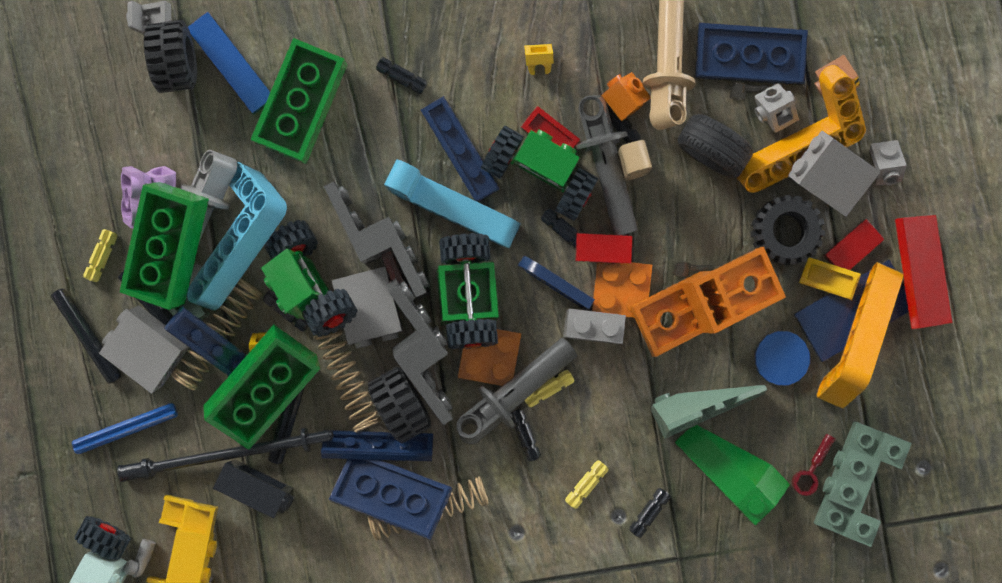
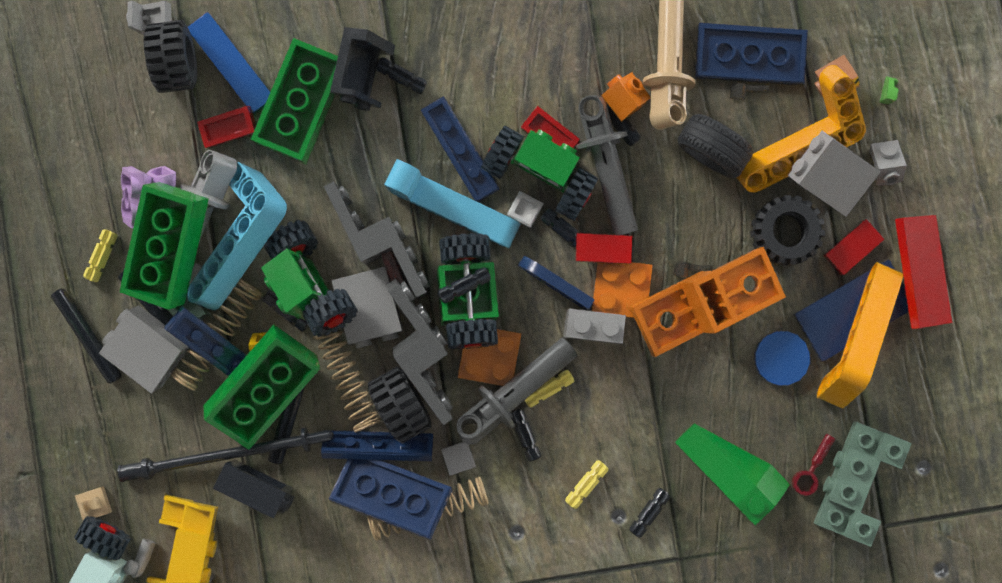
blue axle [72,403,178,454] -> none
yellow tile [524,44,554,75] -> none
tan beam [618,140,652,181] -> none
sand green wedge [650,385,767,439] -> none
light grey brick [754,83,799,133] -> none
yellow tile [799,258,861,300] -> none
none -> tan tile [75,486,112,520]
none -> red tile [197,106,256,148]
none -> black panel [330,27,395,111]
none -> black axle [438,267,491,304]
none -> light grey tile [441,442,476,476]
none -> white tile [507,191,544,228]
none -> bright green tile [879,76,899,105]

